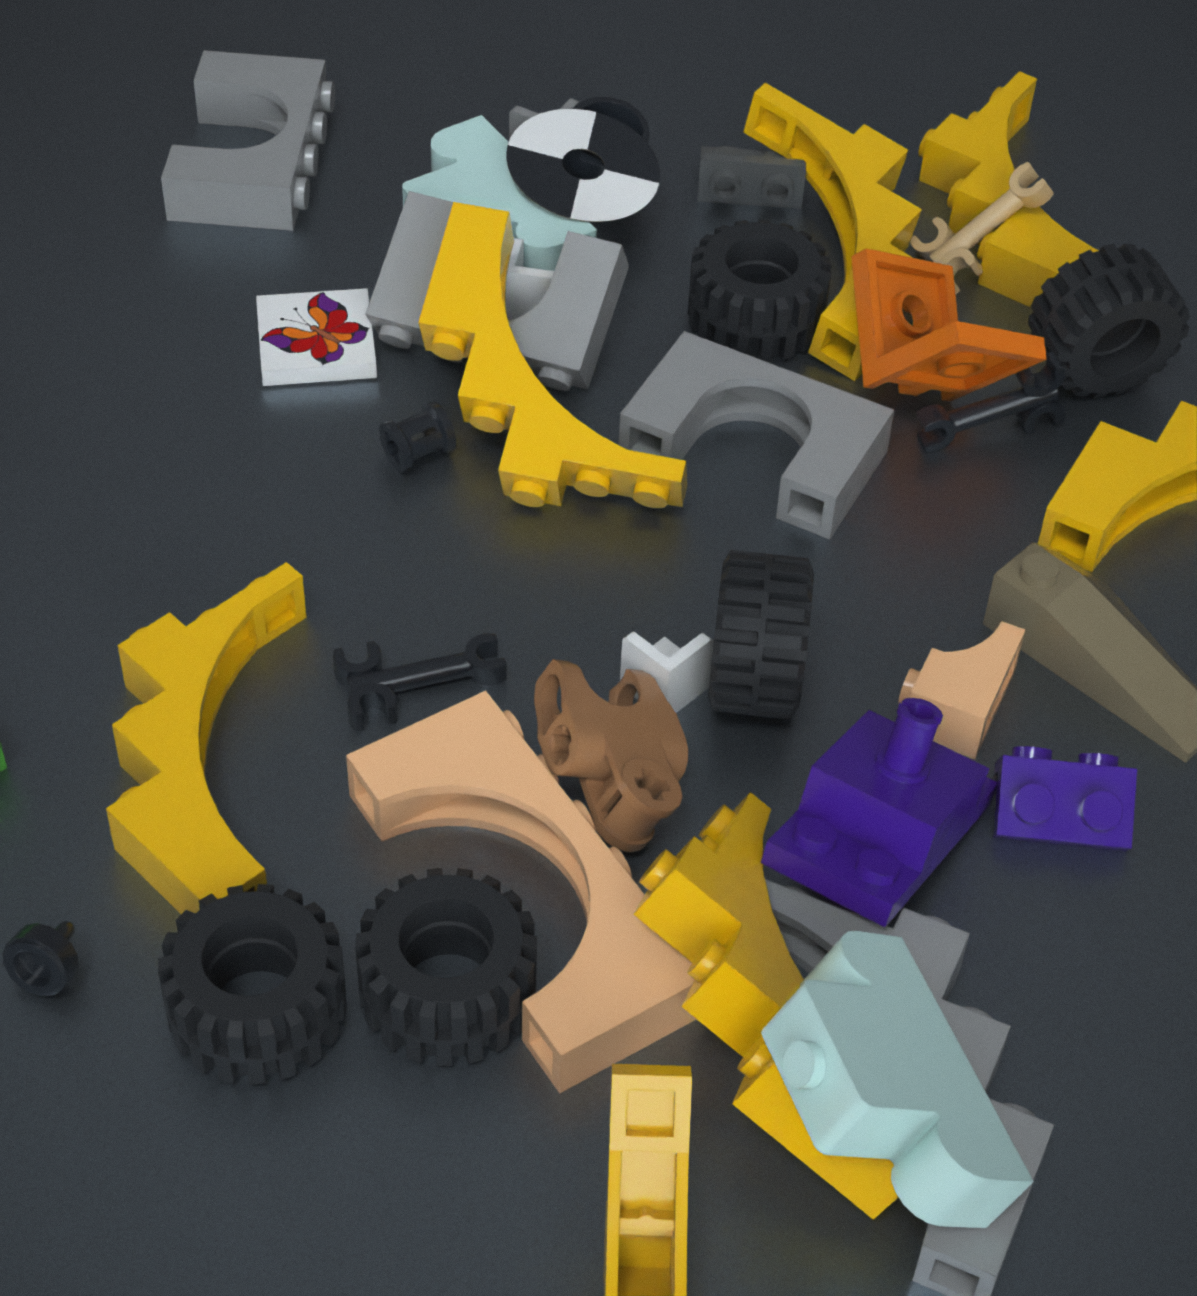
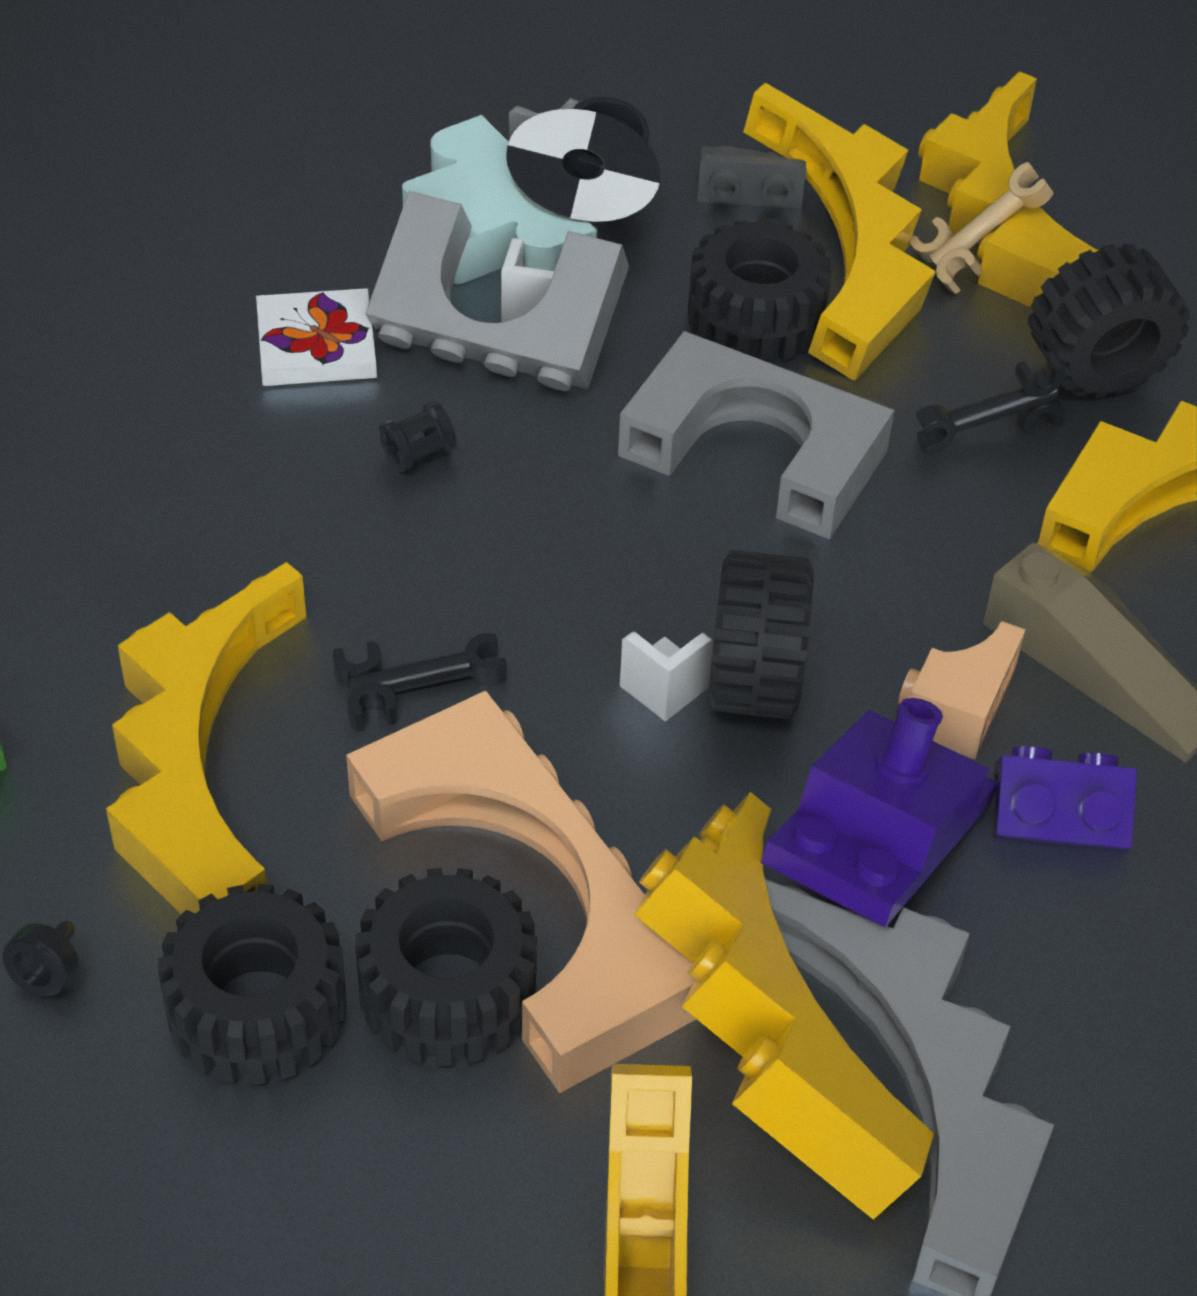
light grey arch [161,50,335,231] -> none
yellow arch [418,202,687,508] -> none
medium nougat piece [534,659,688,852] -> none
light aqua brick [761,931,1034,1228] -> none
orange bracket [851,248,1047,402] -> none

